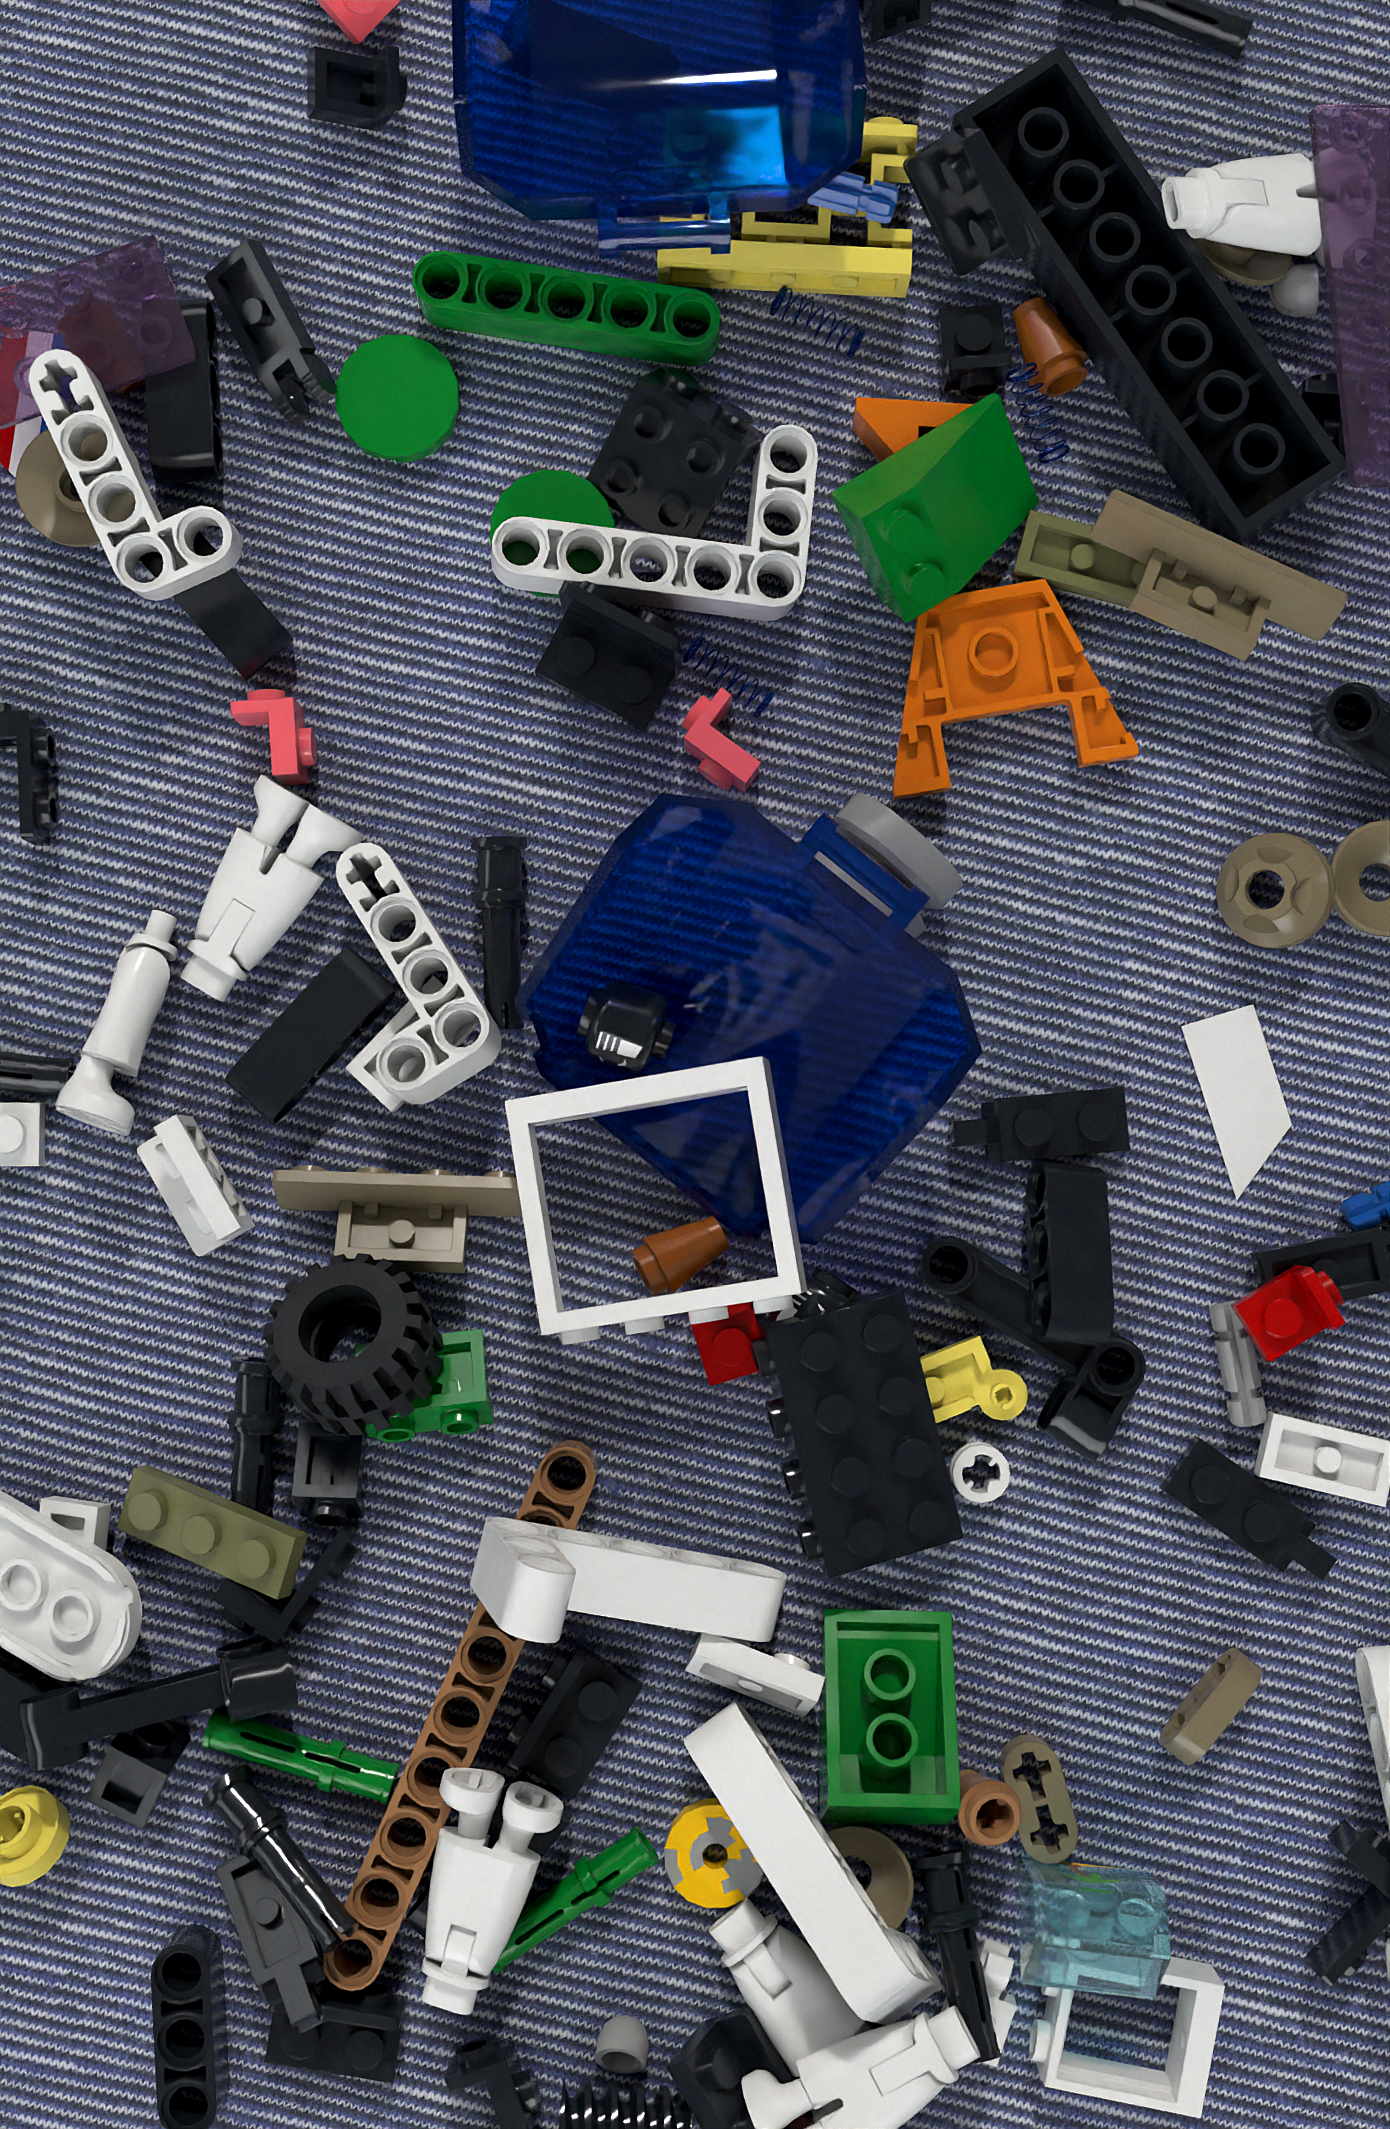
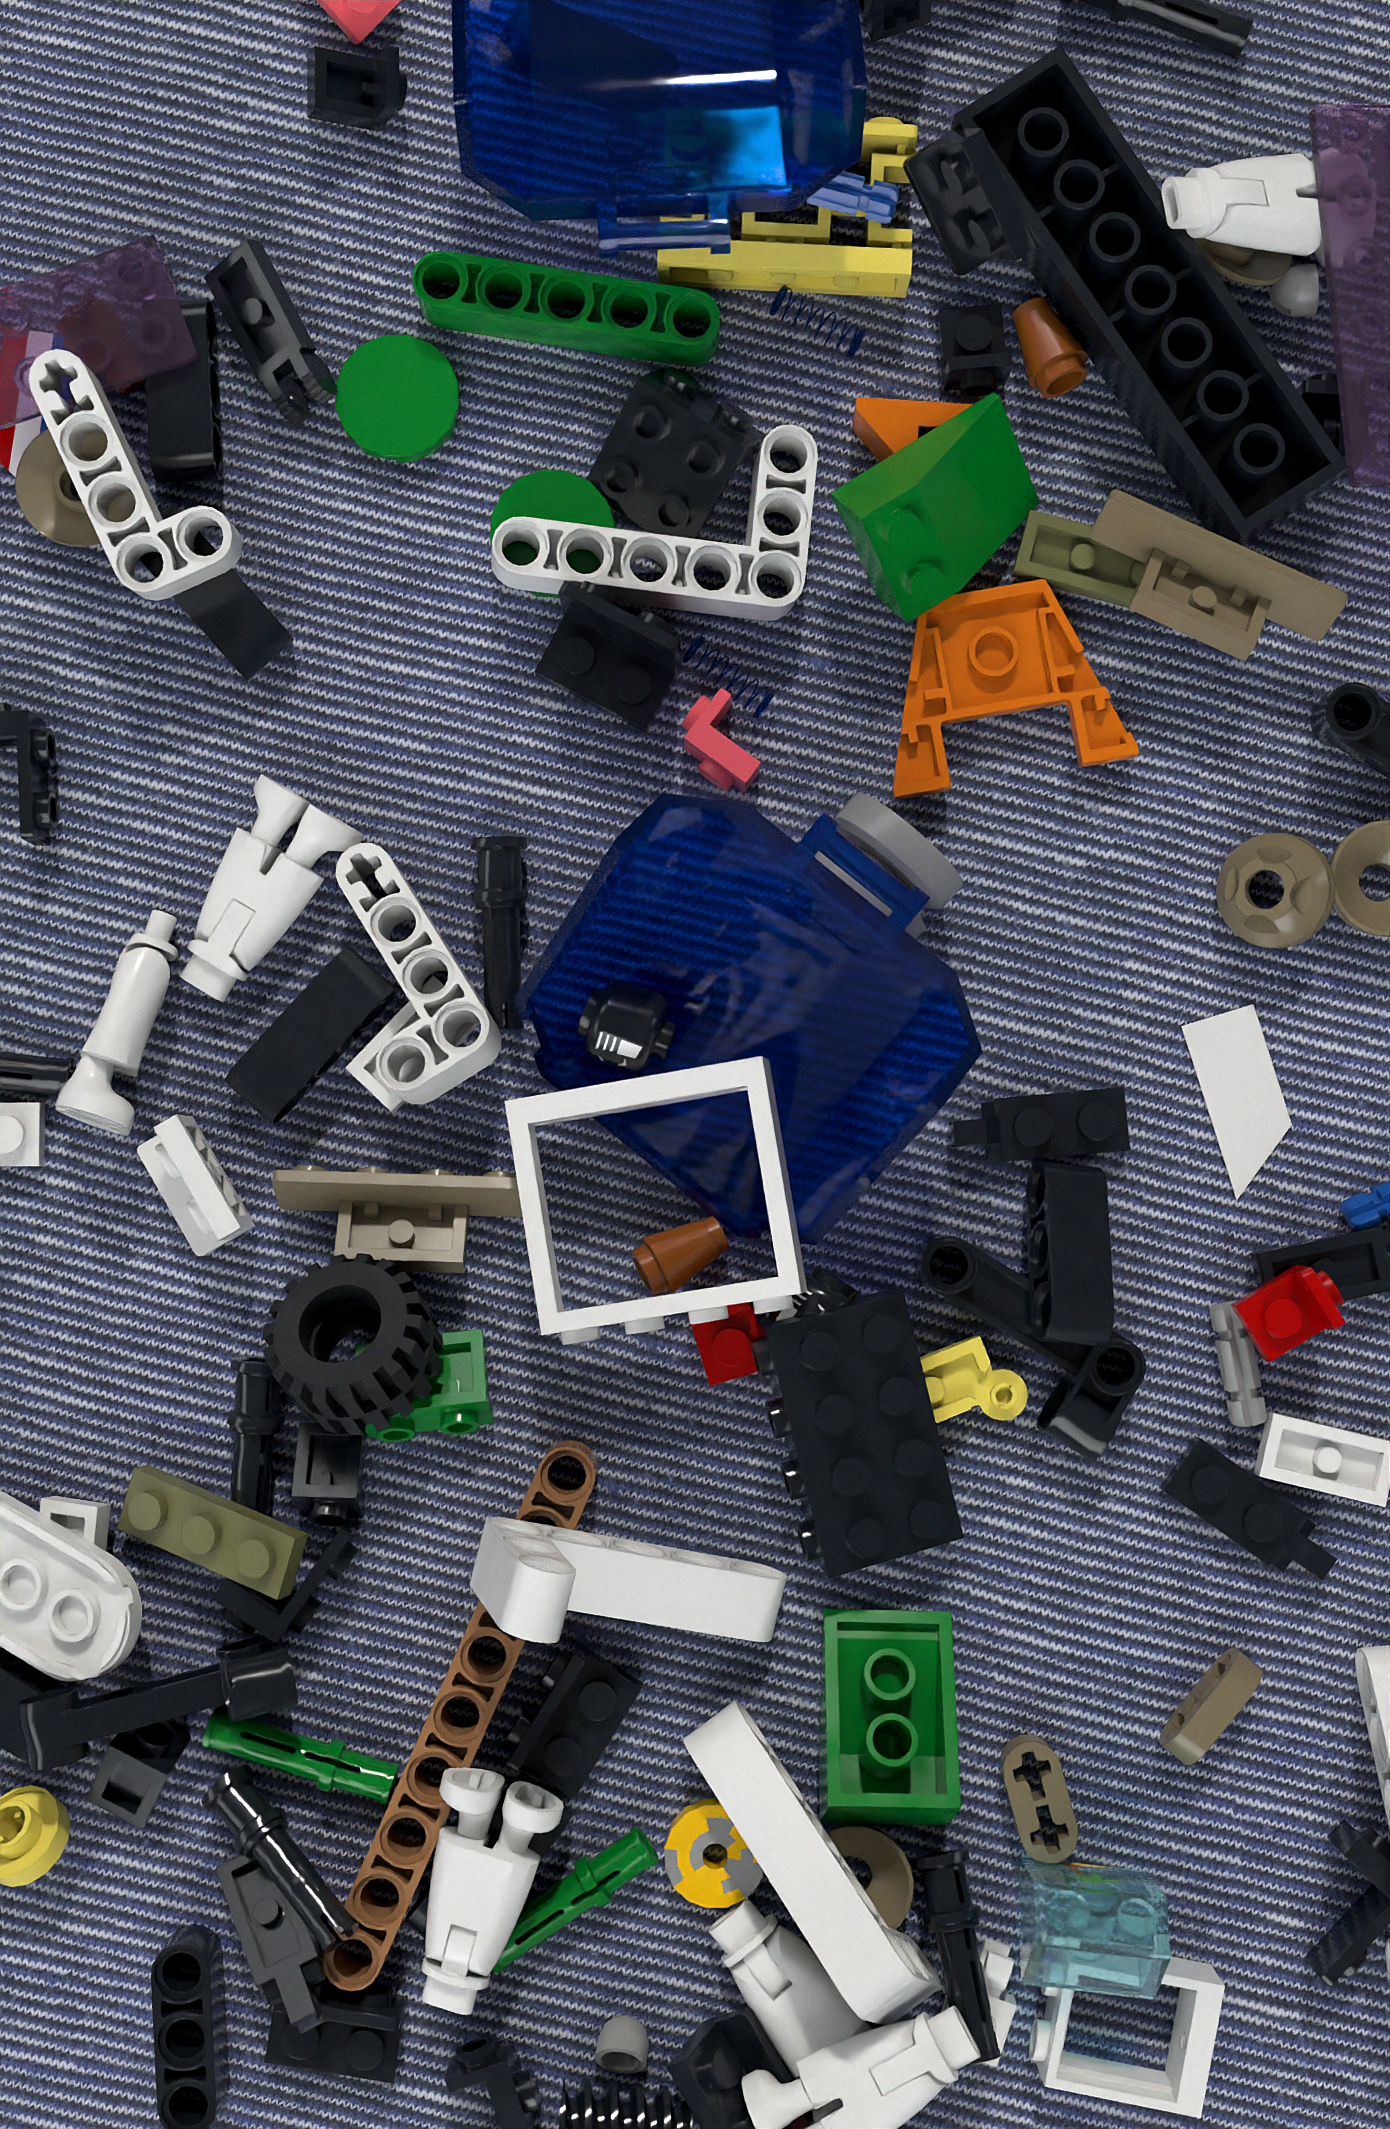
coral bracket [230,689,317,786] -> none
white plate [685,1633,825,1718] -> none
white bush [949,1441,1010,1503] -> none
medium nougat cone [957,1769,1021,1846] -> none
clear blue piece [1005,362,1070,464] -> none

